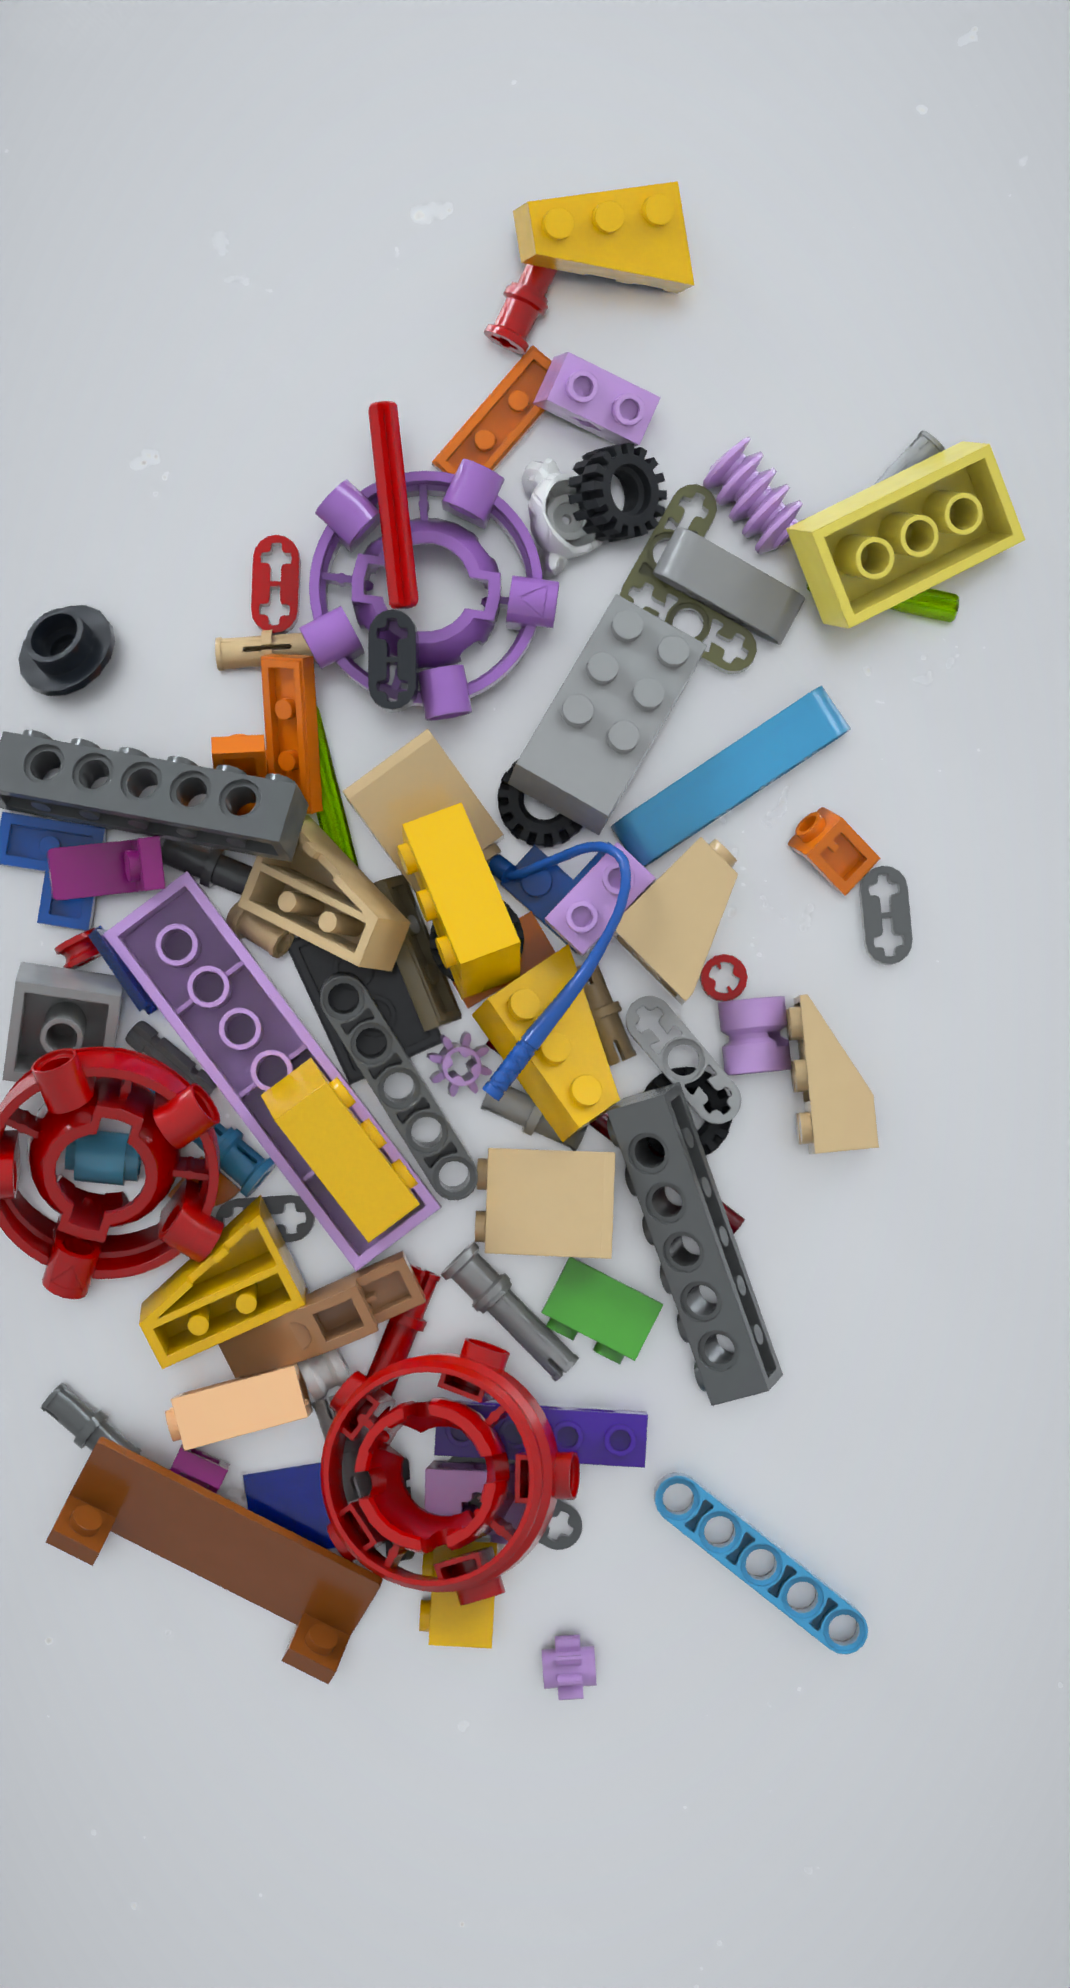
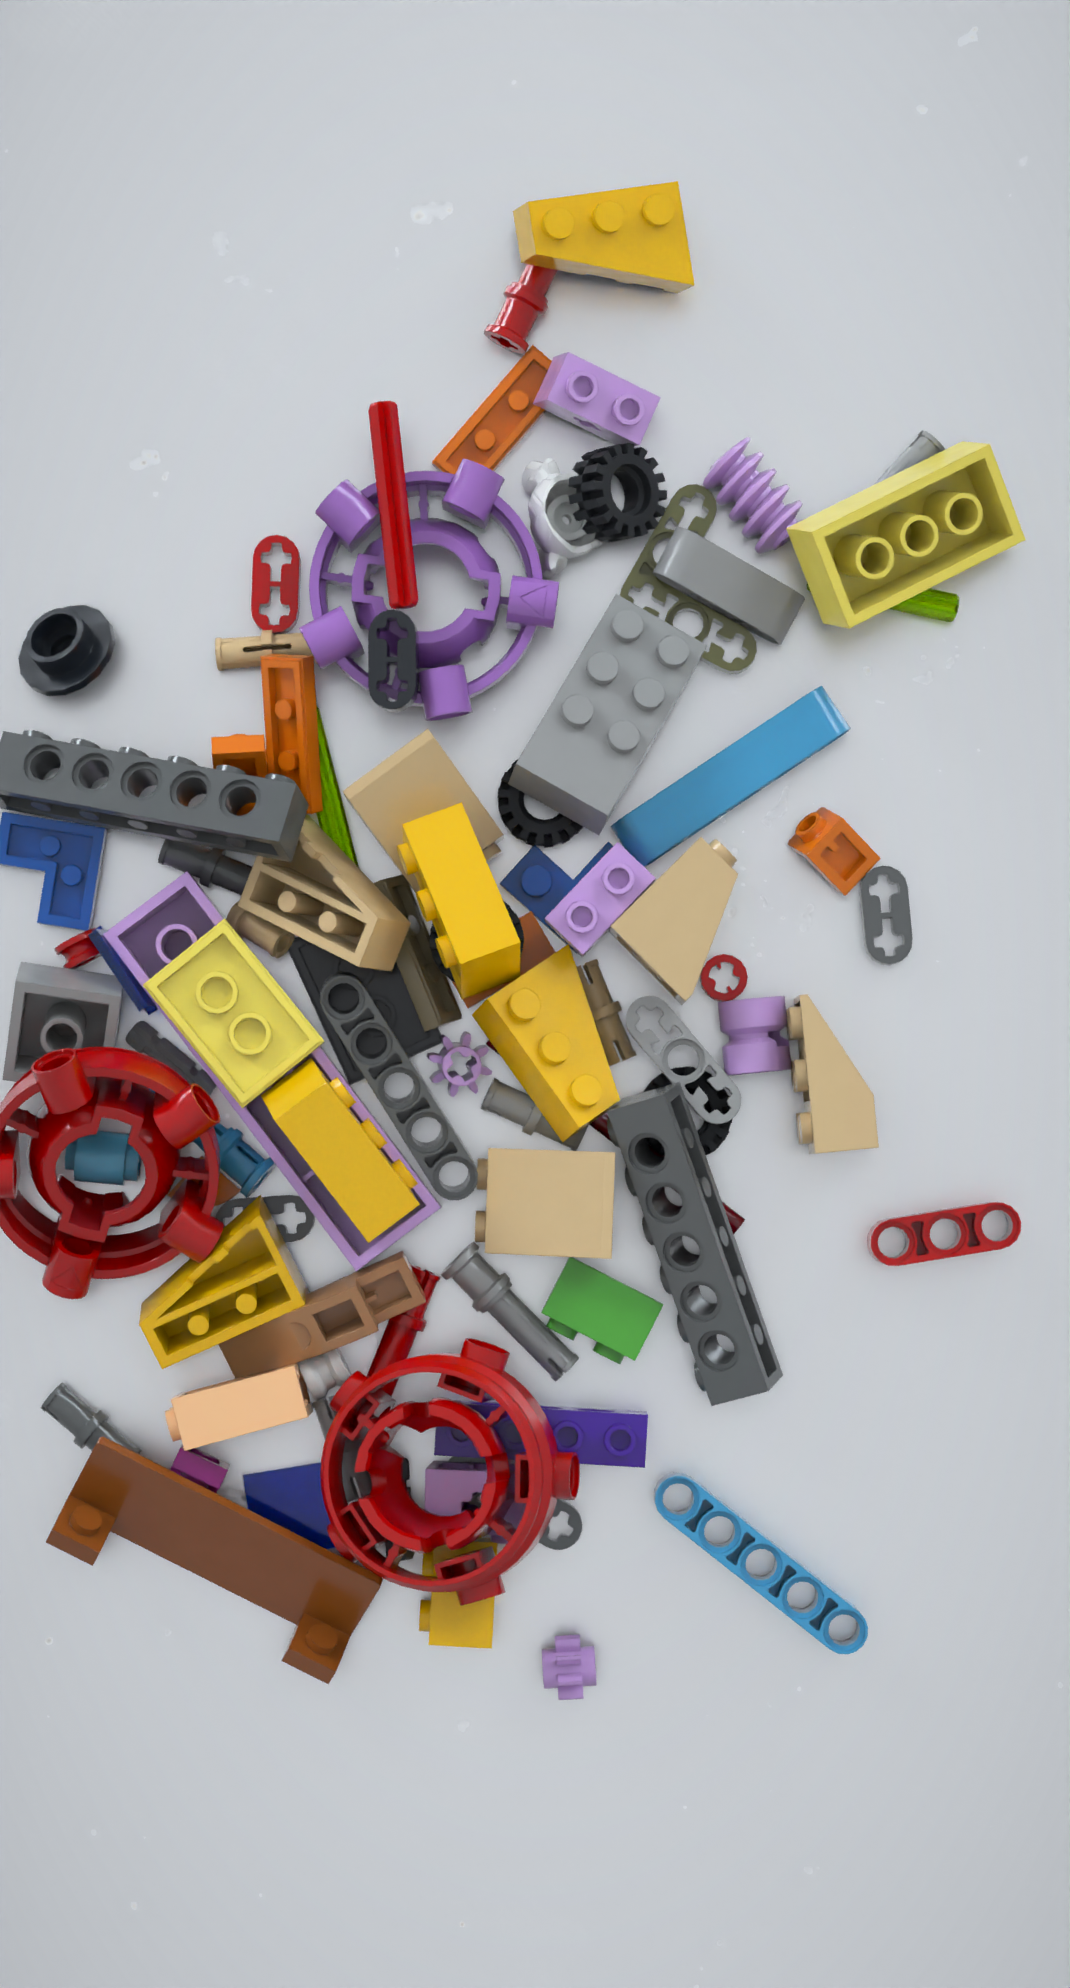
magenta bracket [47,836,166,901] -> none
blue piece [482,841,631,1101] -> none
none -> light yellow tile [143,918,325,1108]
none -> red beam [867,1202,1021,1266]

